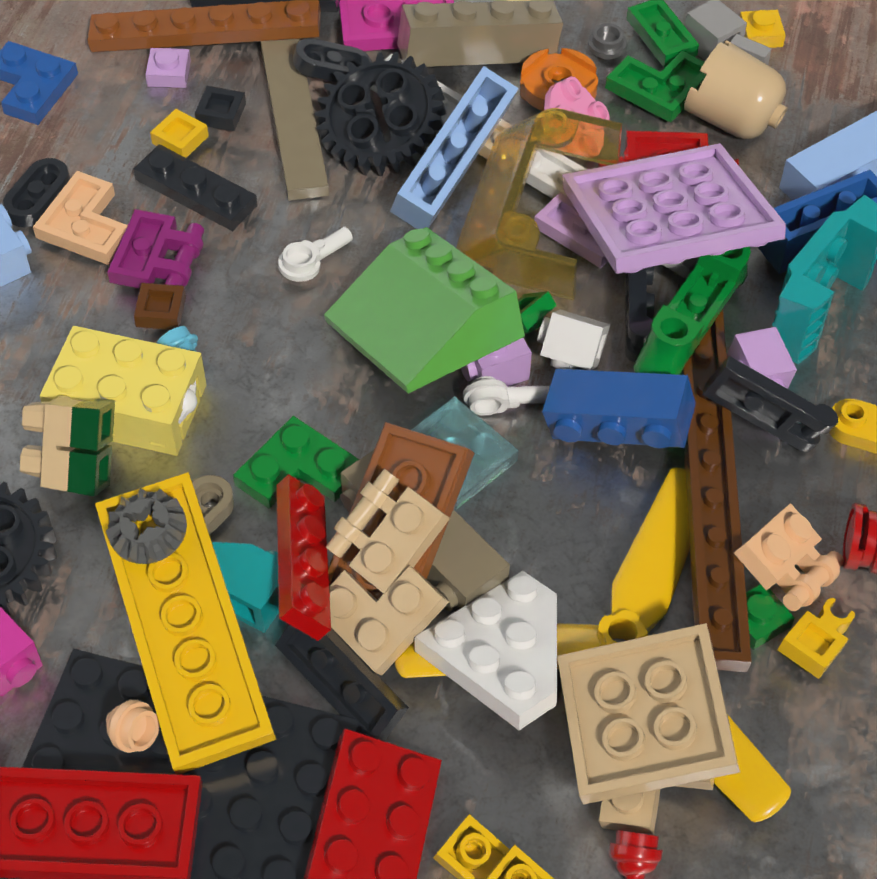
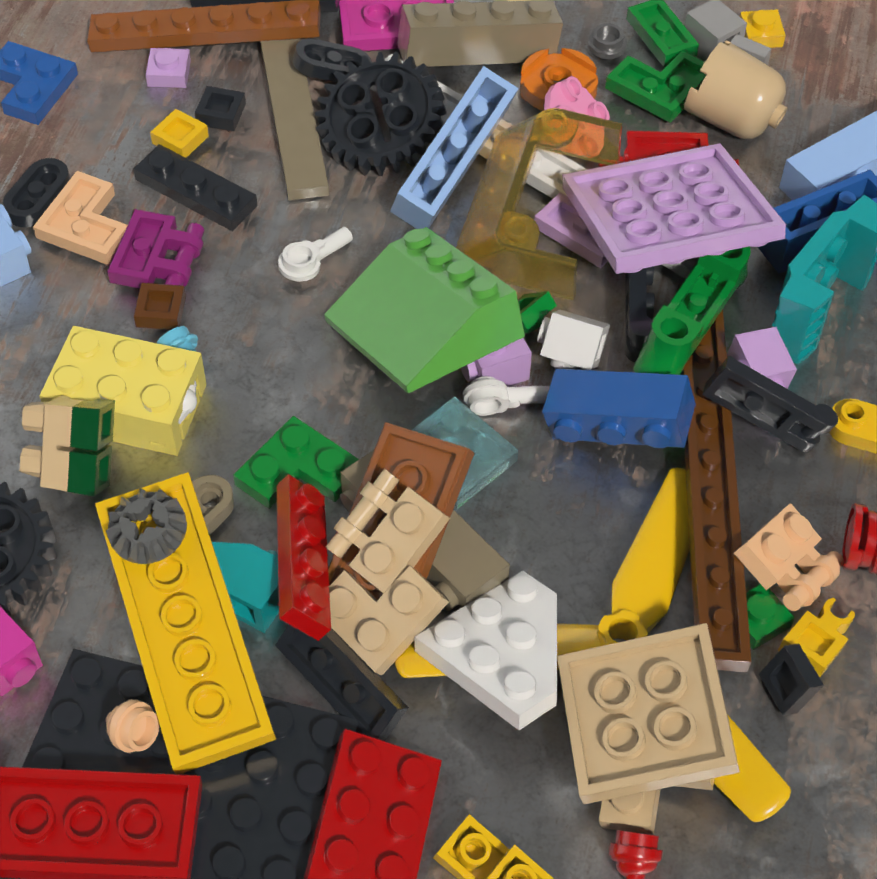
none -> black plate [759,644,824,716]

